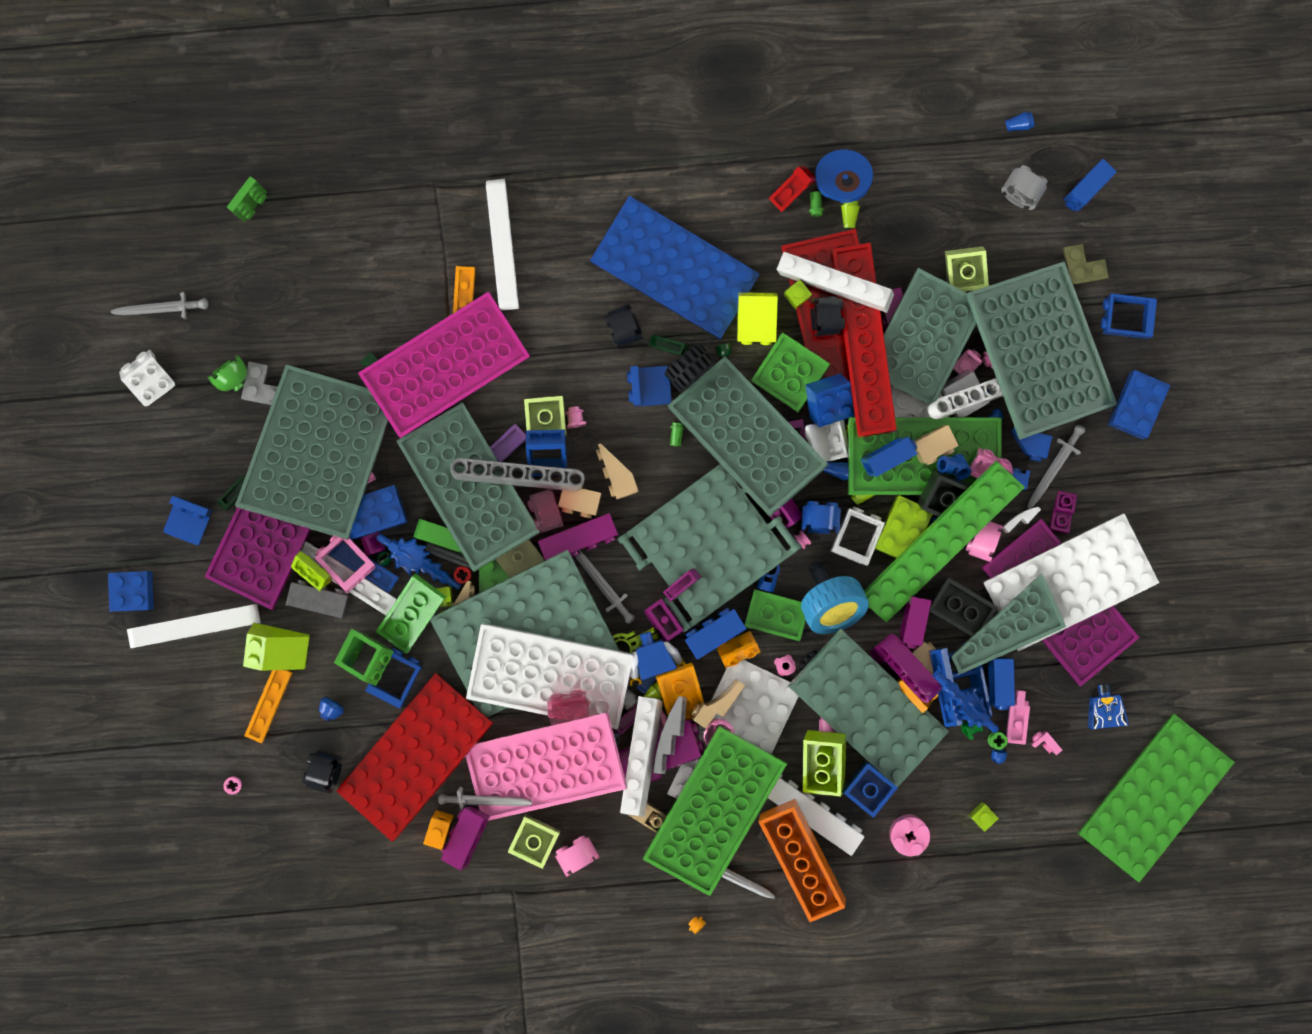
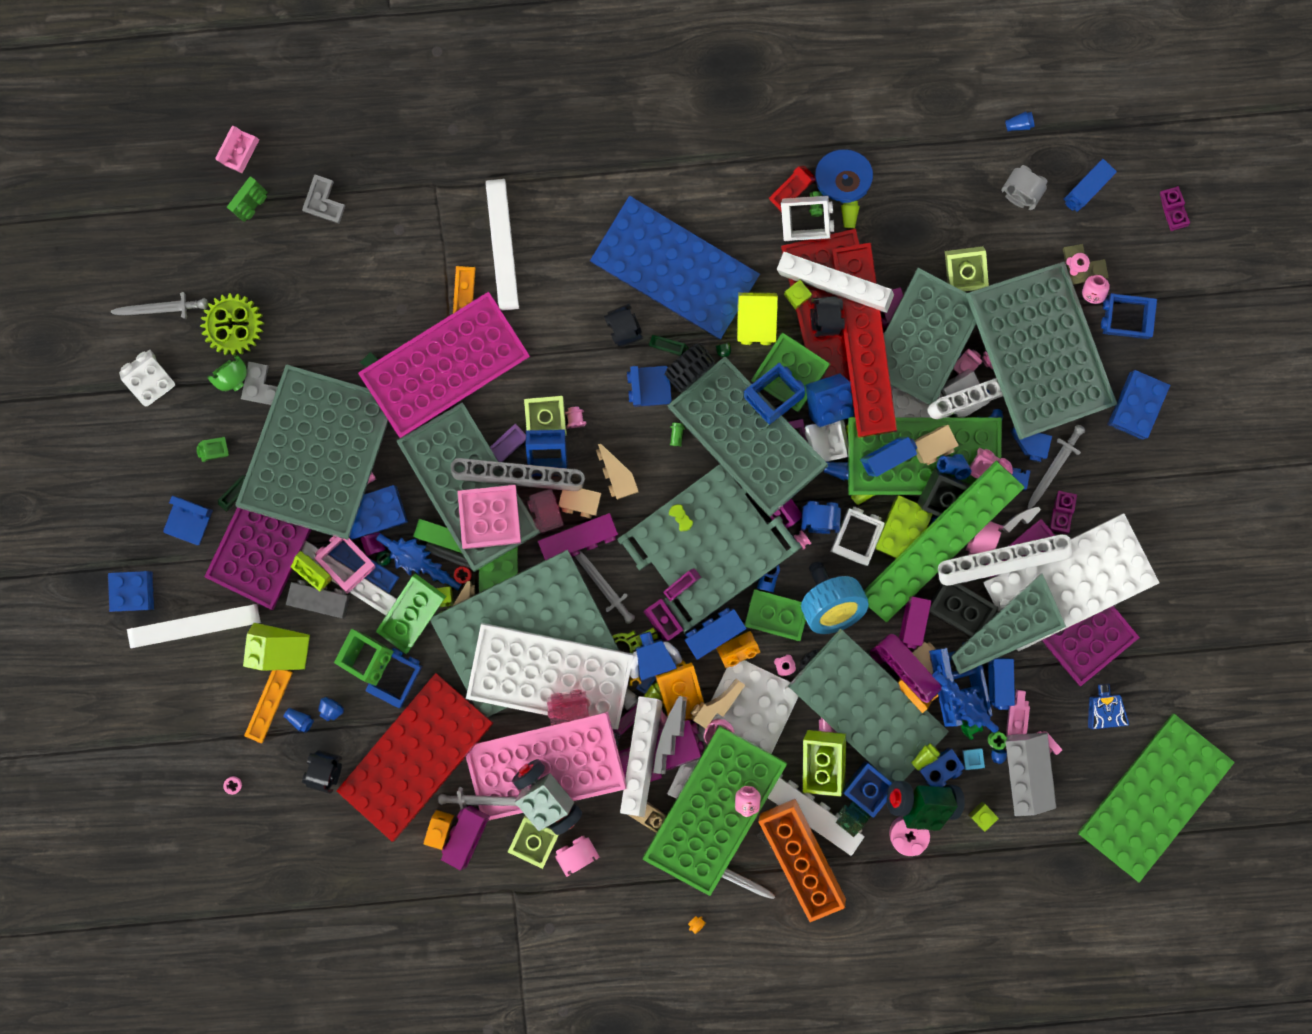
olive plate [495,540,544,578] -> none
none -> bright green bracket [197,437,229,462]
none -> lime gear [200,293,264,356]
none -> bright pink bracket [216,126,260,173]
none -> blue cone [284,708,314,733]
none -> light grey plate [302,175,345,224]
none -> bright pink plate [458,485,521,549]
none -> brick [512,759,582,835]
none -> lime piece [669,504,693,532]
none -> bright pink head [735,786,761,817]
none -> blue window [744,362,805,425]
none -> white window [781,196,834,241]
none -> clear green brick [836,802,871,837]
none -> dark green brick [887,781,965,831]
none -> lime cone [911,743,941,771]
none -> blue brick [919,747,965,787]
none -> white beam [938,535,1071,586]
none -> medium azure plate [962,748,985,770]
none -> light grey slope [1006,733,1057,816]
none -> bright pink brick [1066,253,1090,276]
none -> bright pink head [1082,275,1110,304]
none -> magenta slope [1160,186,1190,231]

